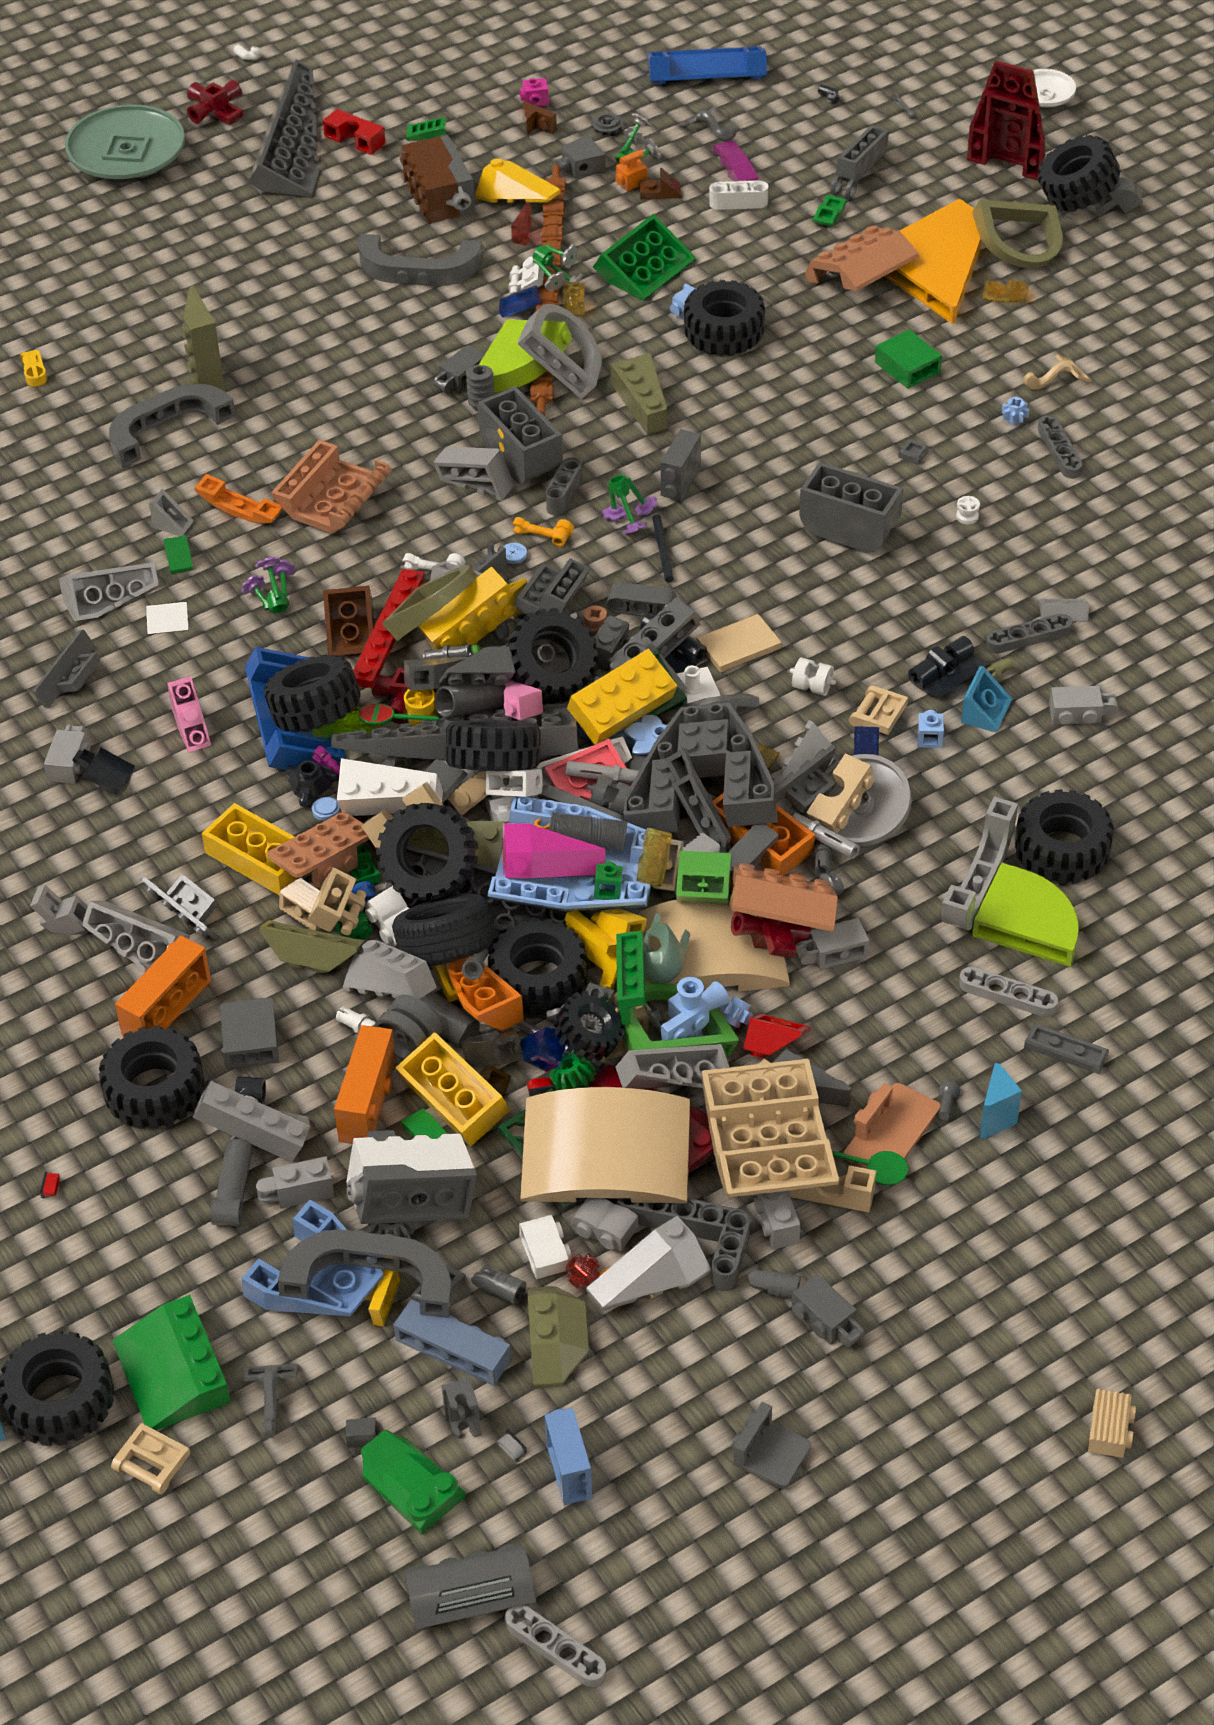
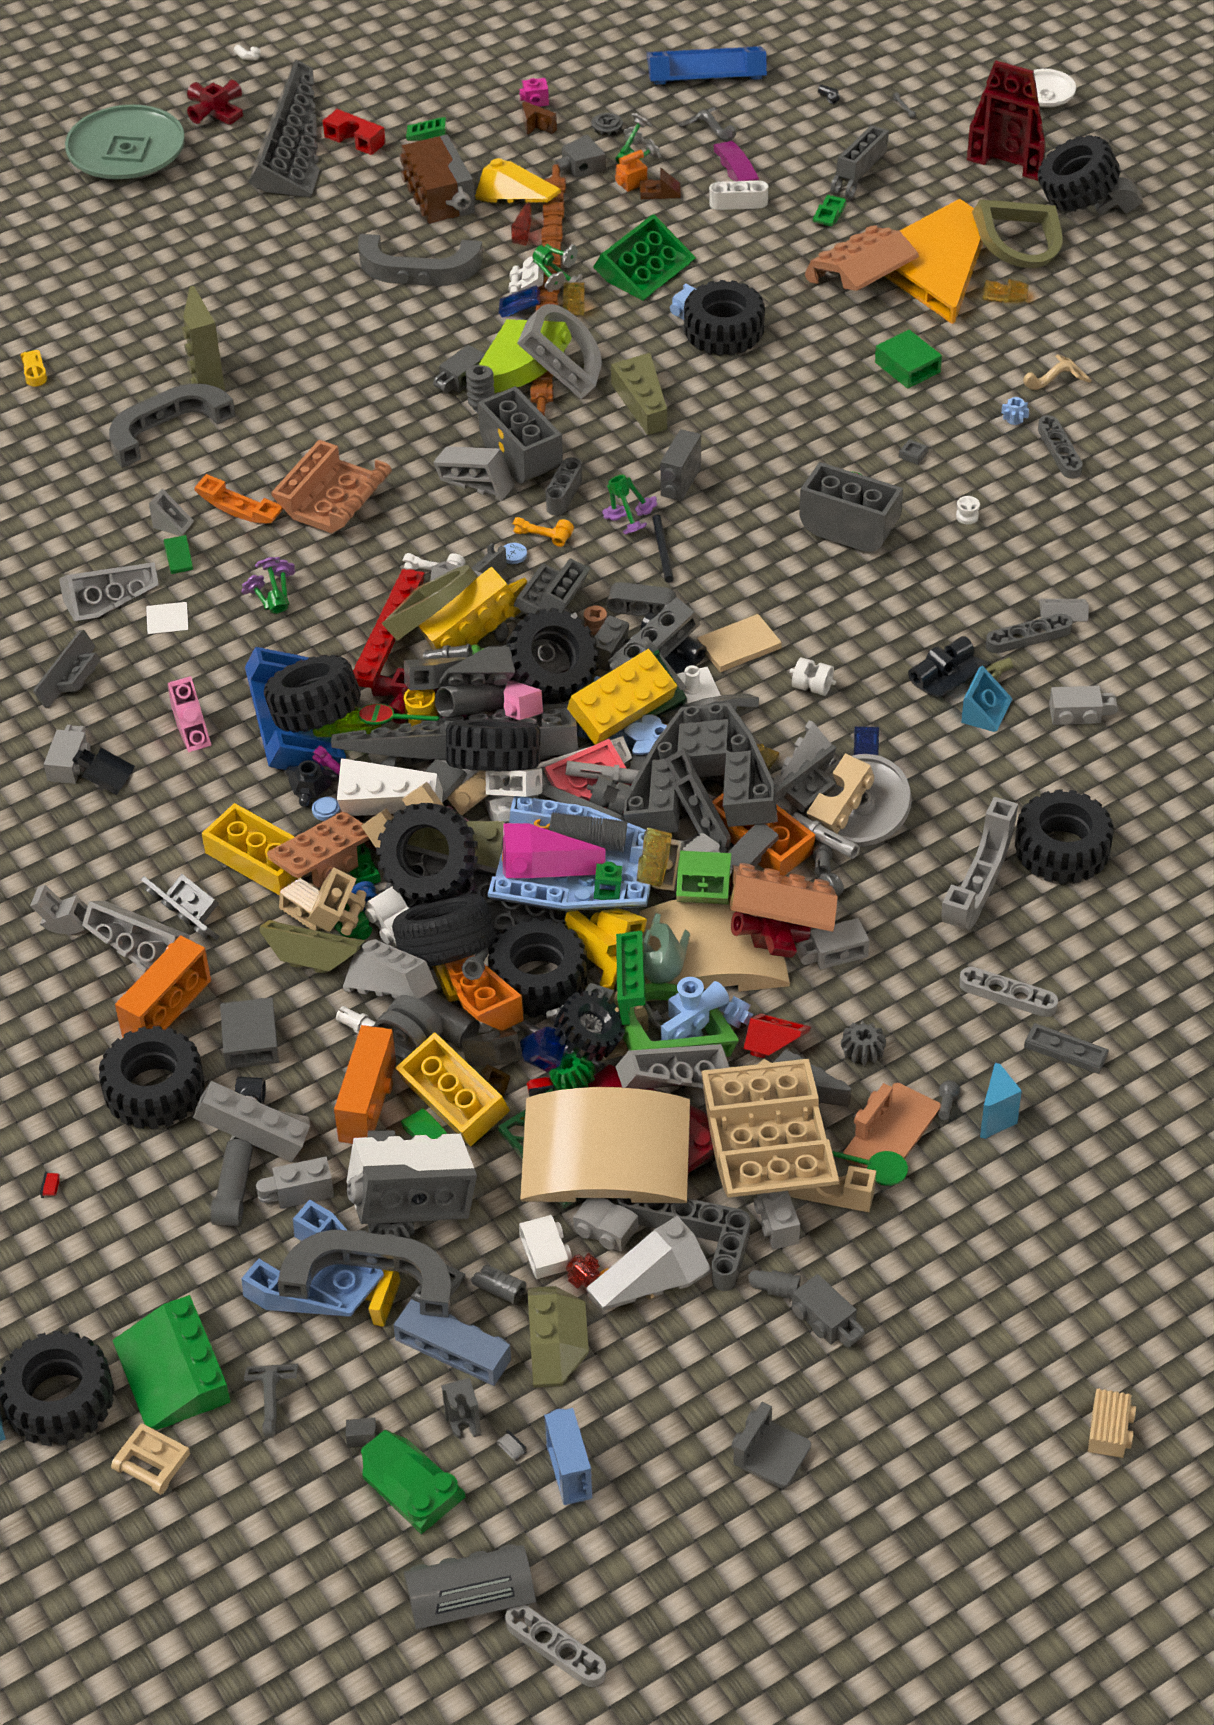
reddish brown slope [323,585,374,657] -> none
tan plate [849,686,908,735] -> none
light blue brick [918,710,944,748] -> none
lime brick [973,863,1078,967] -> none
none -> dark grey gear [841,1020,886,1066]

